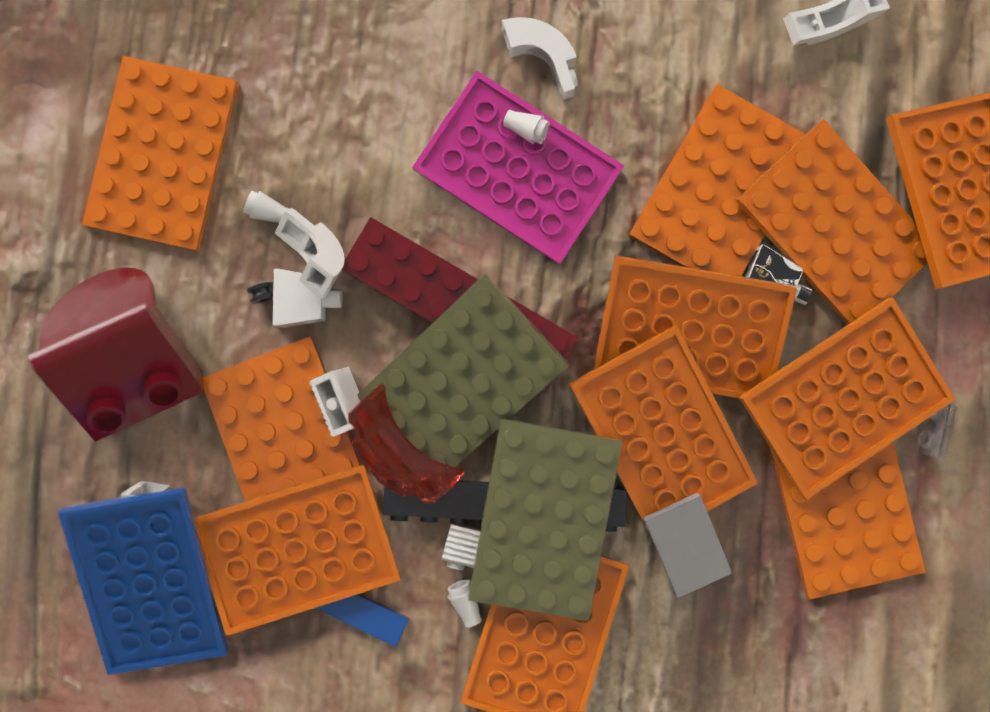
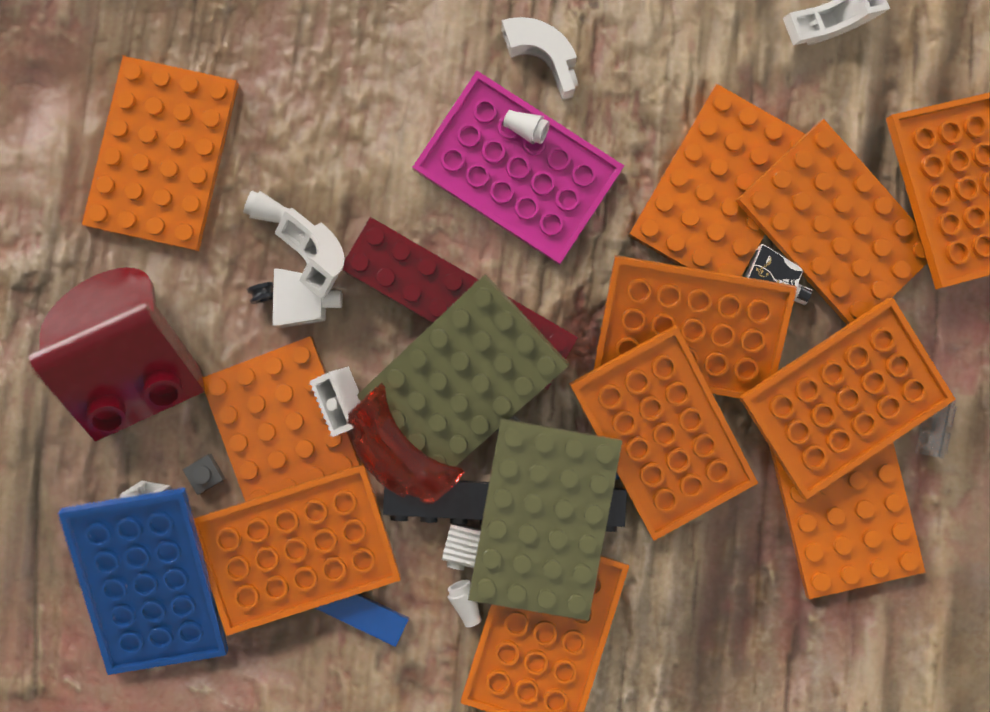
light grey tile [643,493,732,598] -> none
none -> dark grey plate [182,454,226,495]

